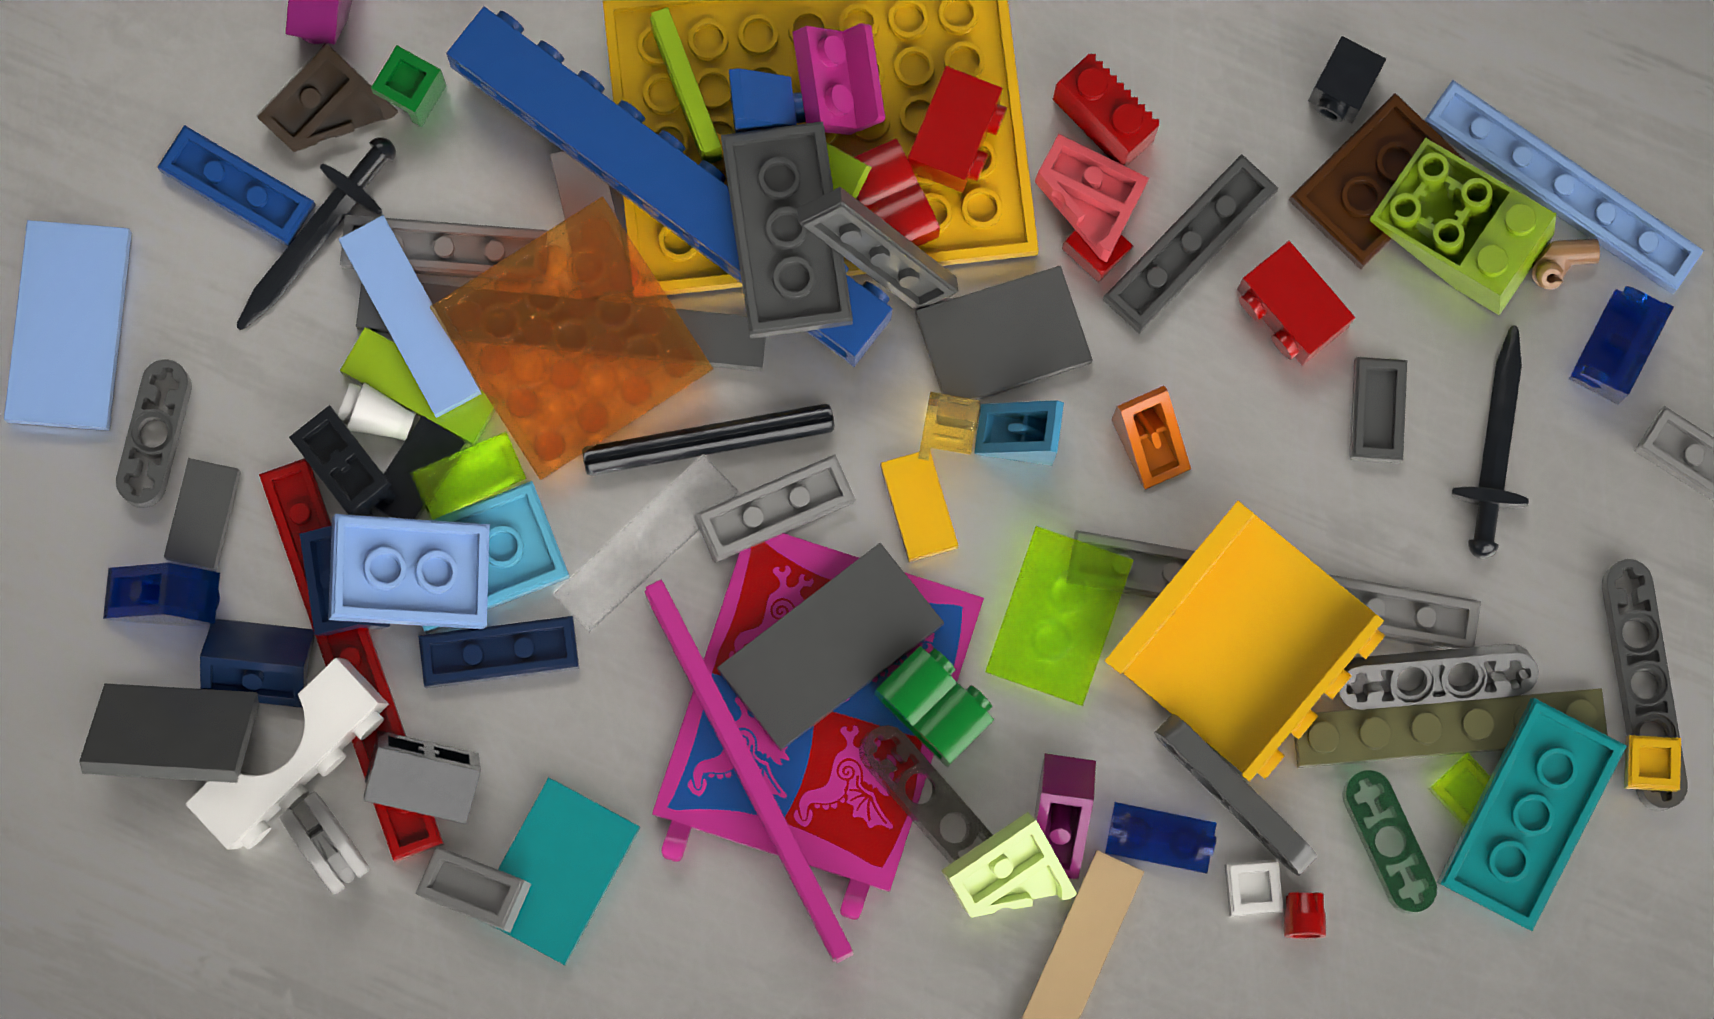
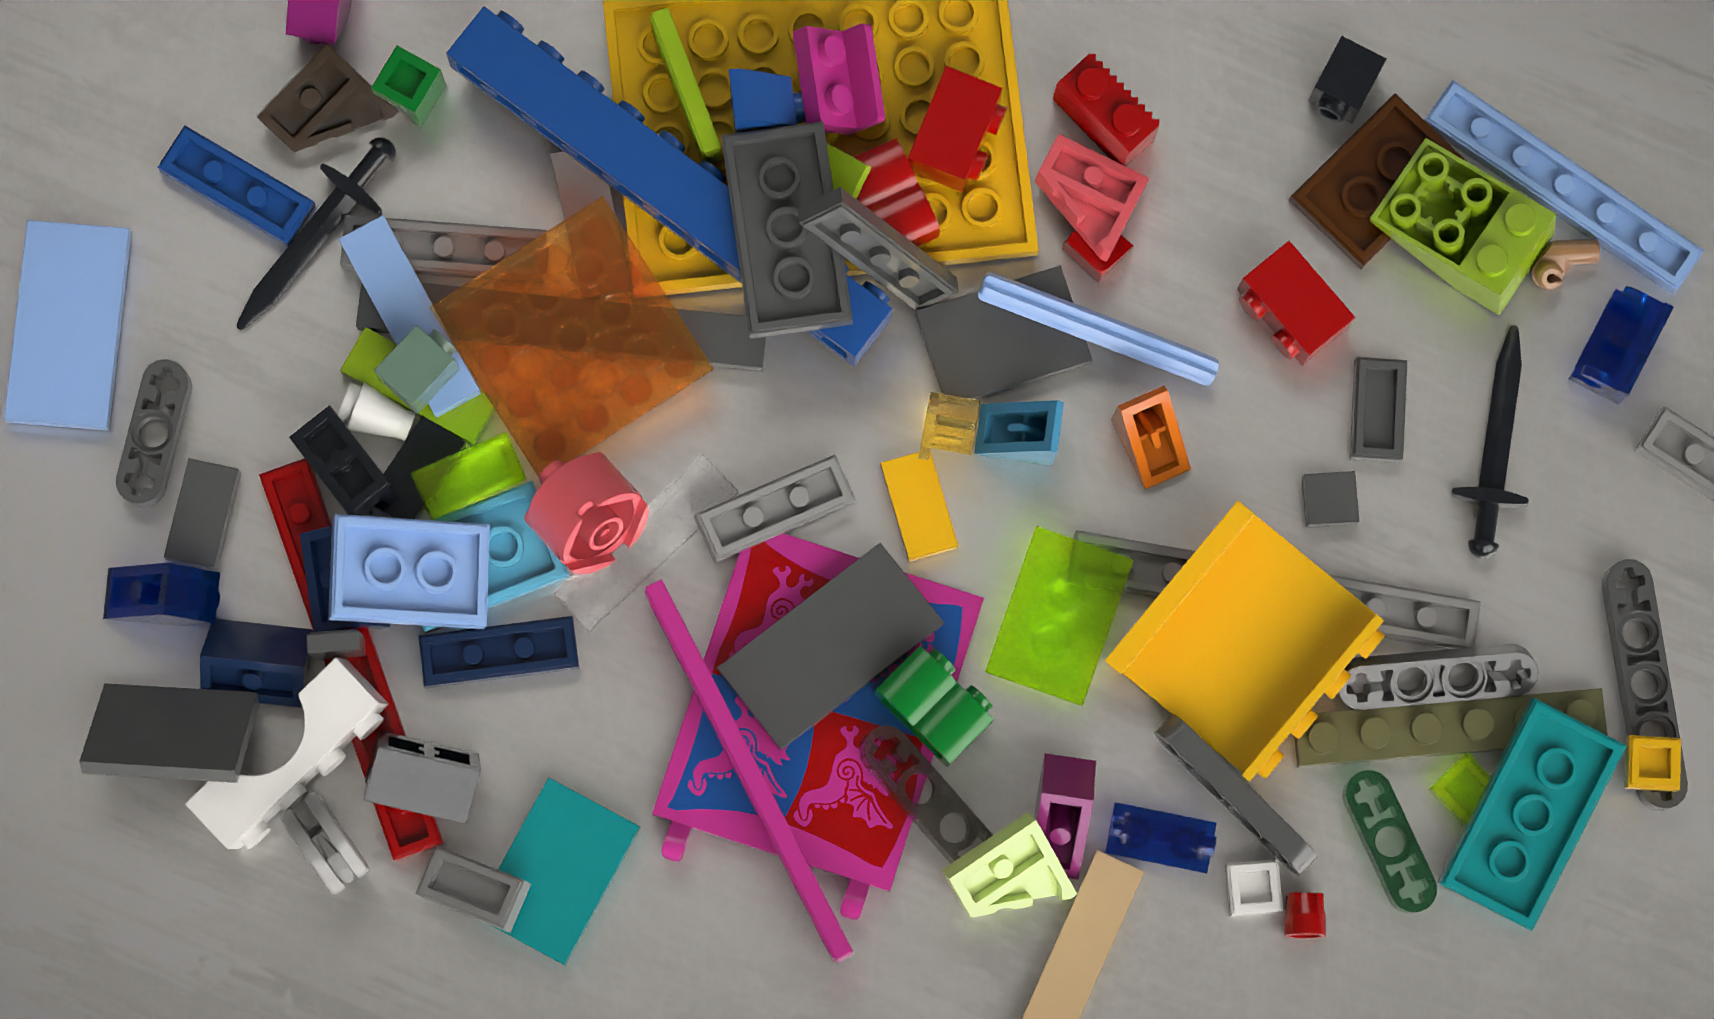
black axle [582,404,835,475] -> none
dark grey tile [1103,154,1278,334] -> none
none -> dark grey tile [307,629,366,660]
none -> sand green brick [374,325,459,414]
none -> coral brick [524,452,649,574]
none -> light blue axle [978,272,1219,386]
none -> dark grey tile [1302,471,1360,528]

